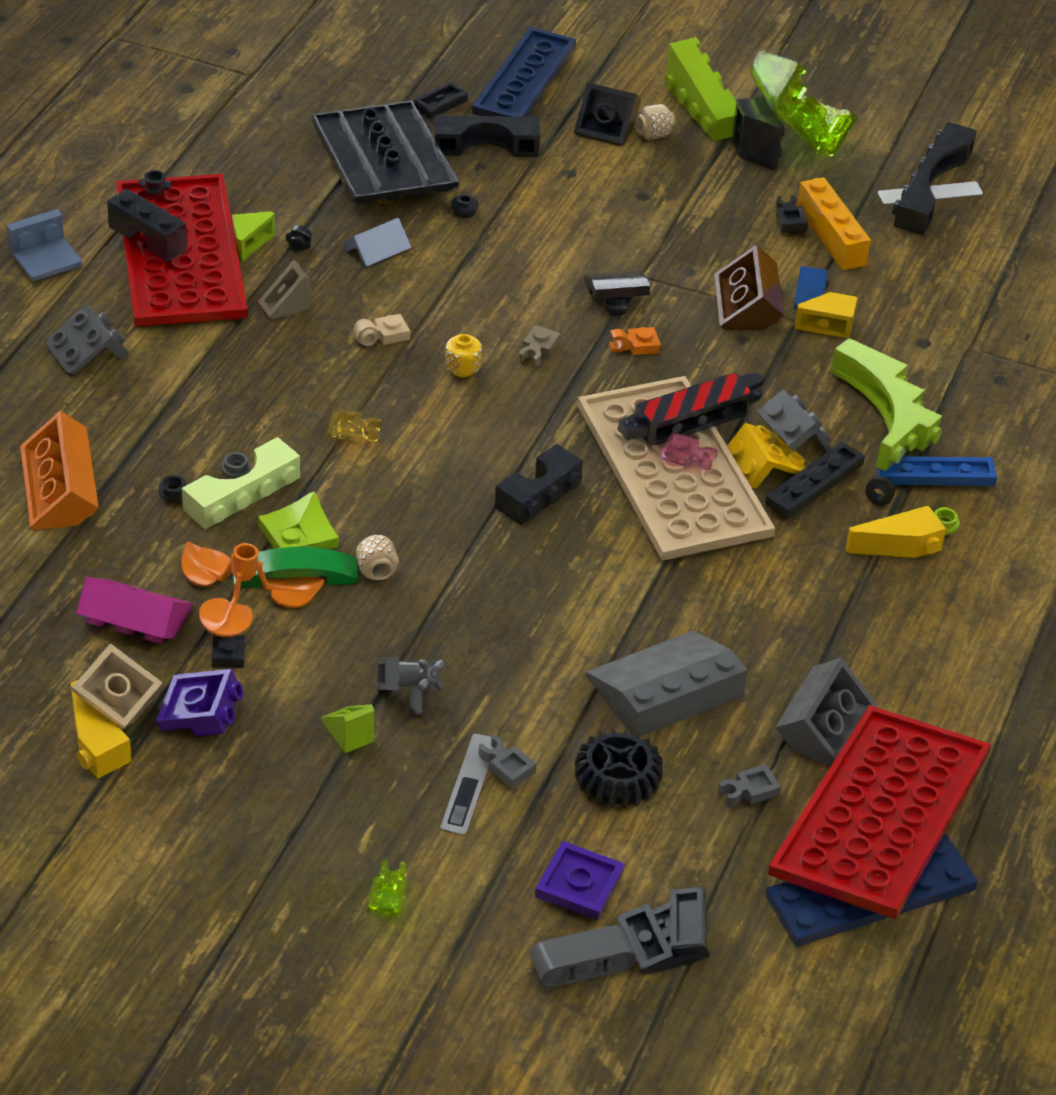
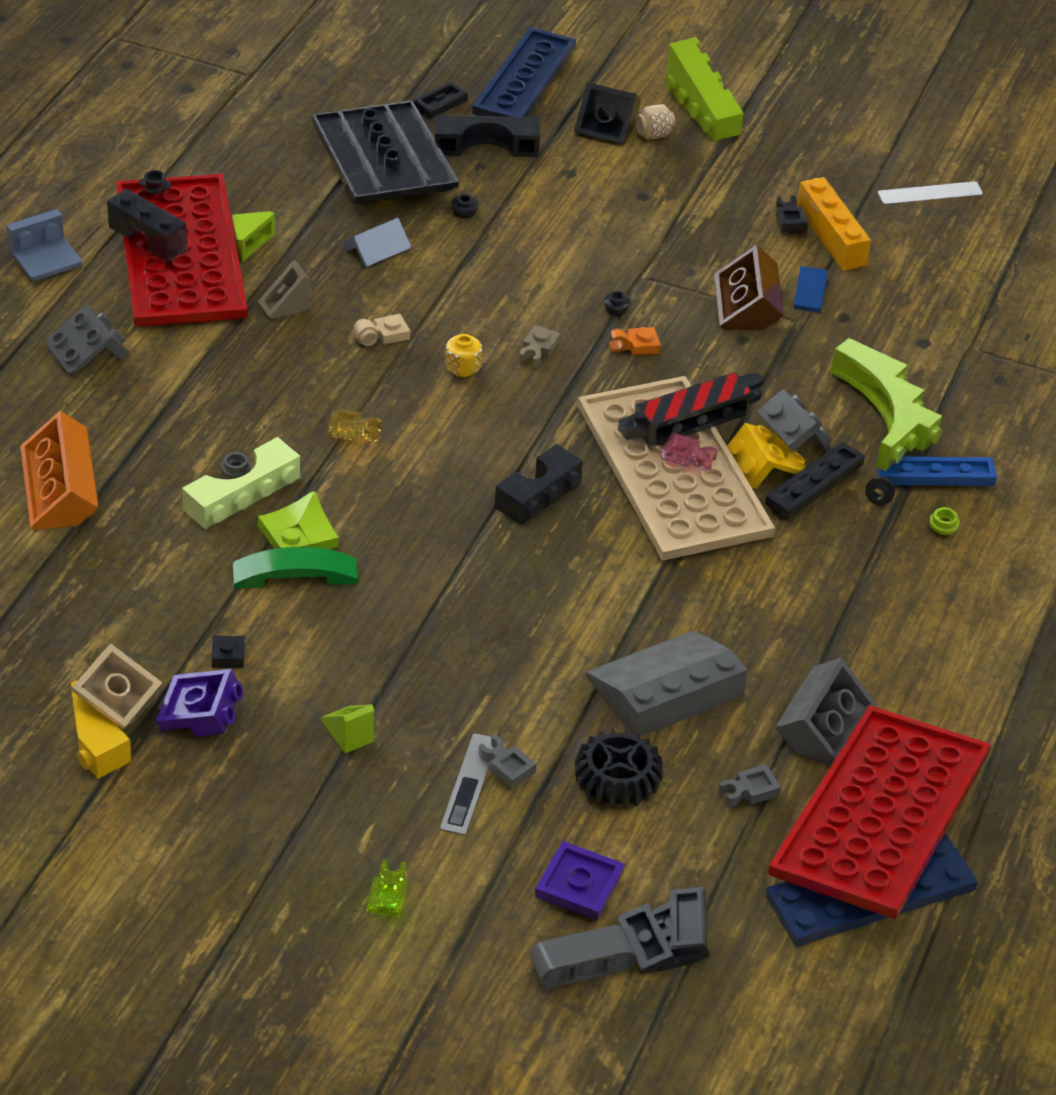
dark pink slope [76,577,193,643] -> none
black plate [158,475,188,502] -> none
orange plant [181,541,324,637] -> none
black plate [285,225,312,251] -> none
tan head [356,535,399,580] -> none
dark grey piece [377,657,445,716] -> none
black slope [584,271,650,299] -> none
black slope [731,96,785,170] -> none
clear neon green windscreen [750,50,858,156] -> none
yellow slope [795,292,858,339] -> none
yellow slope [845,506,946,558] -> none
black arch [892,122,977,235] -> none

